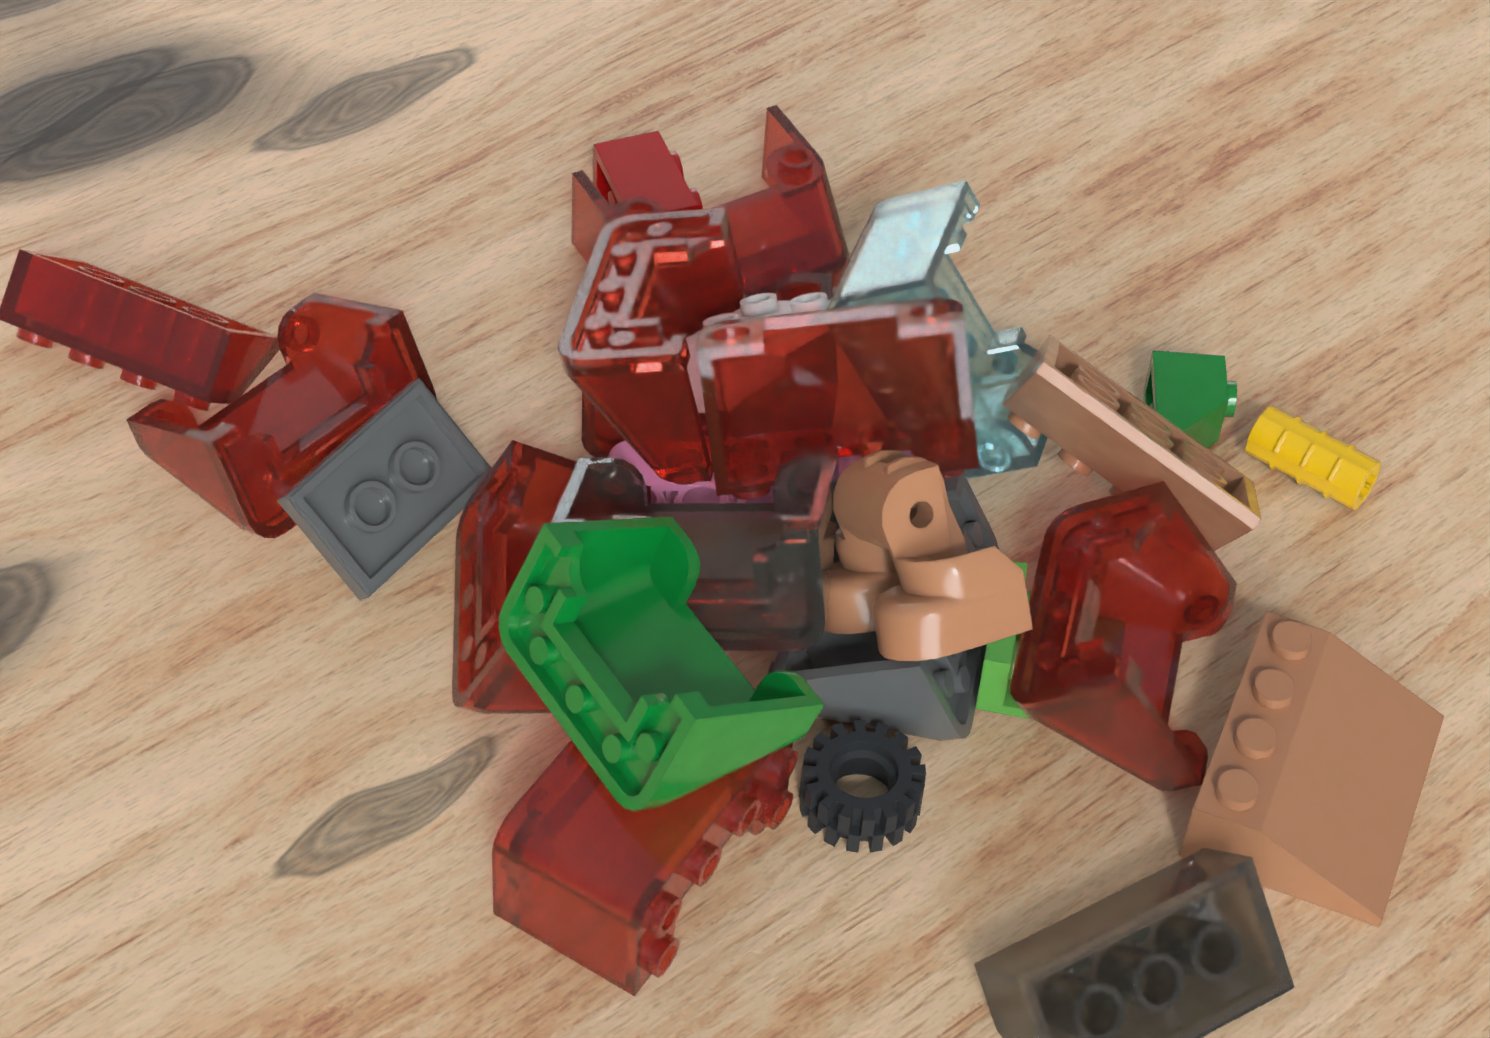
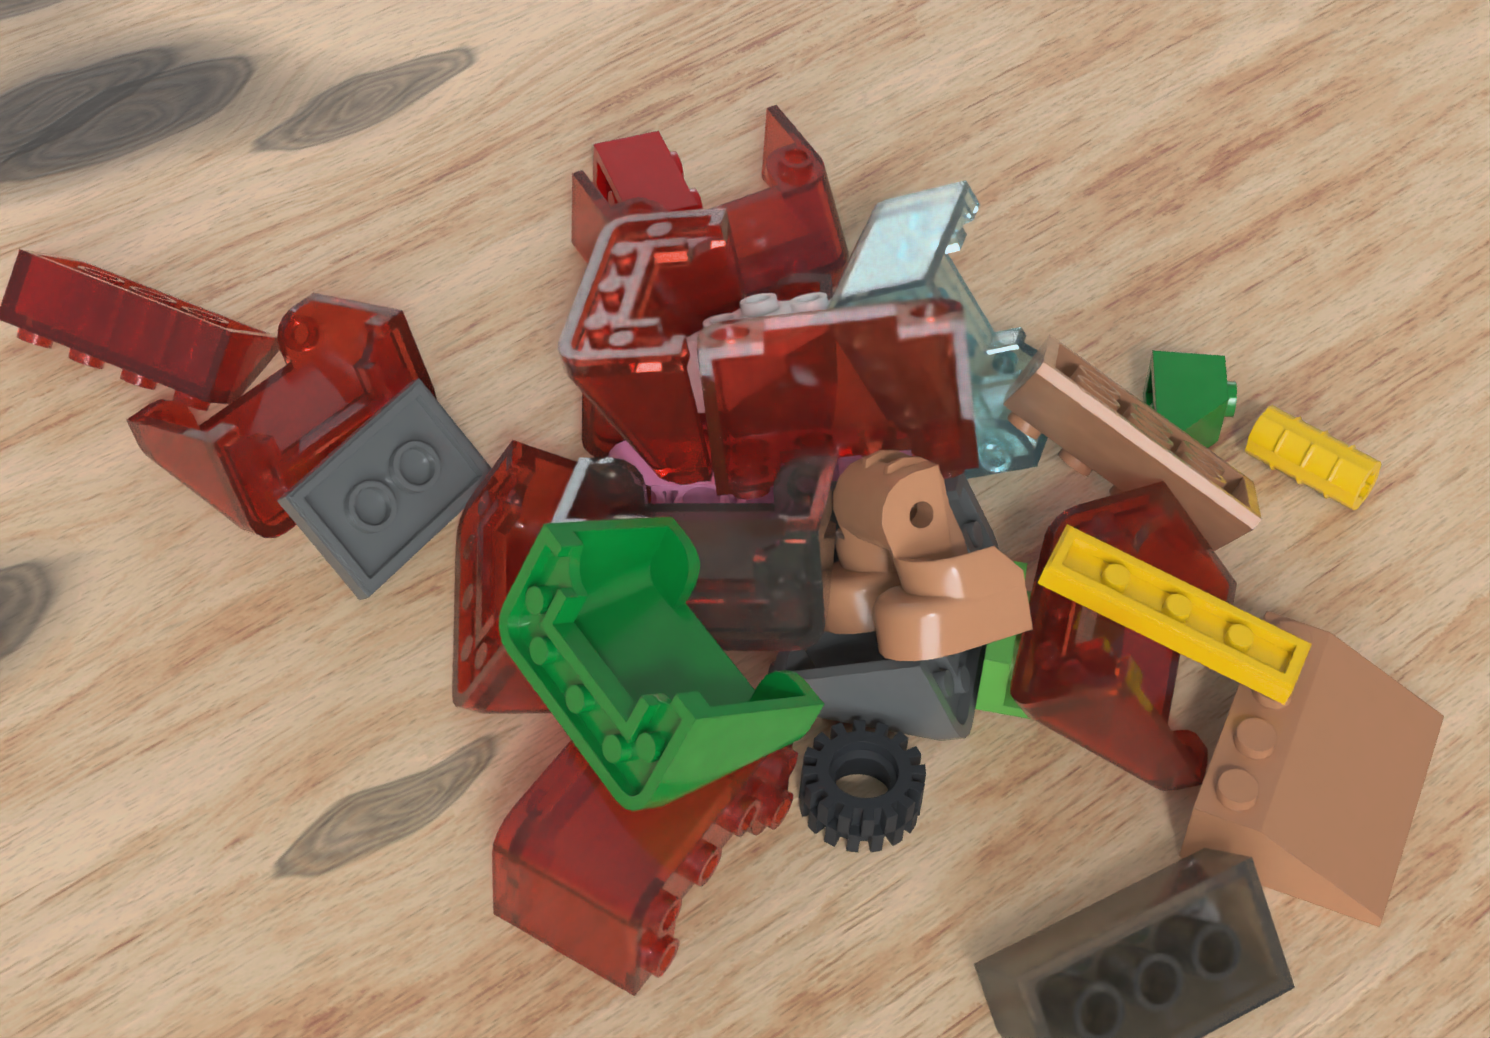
none -> yellow tile [1038,524,1312,705]

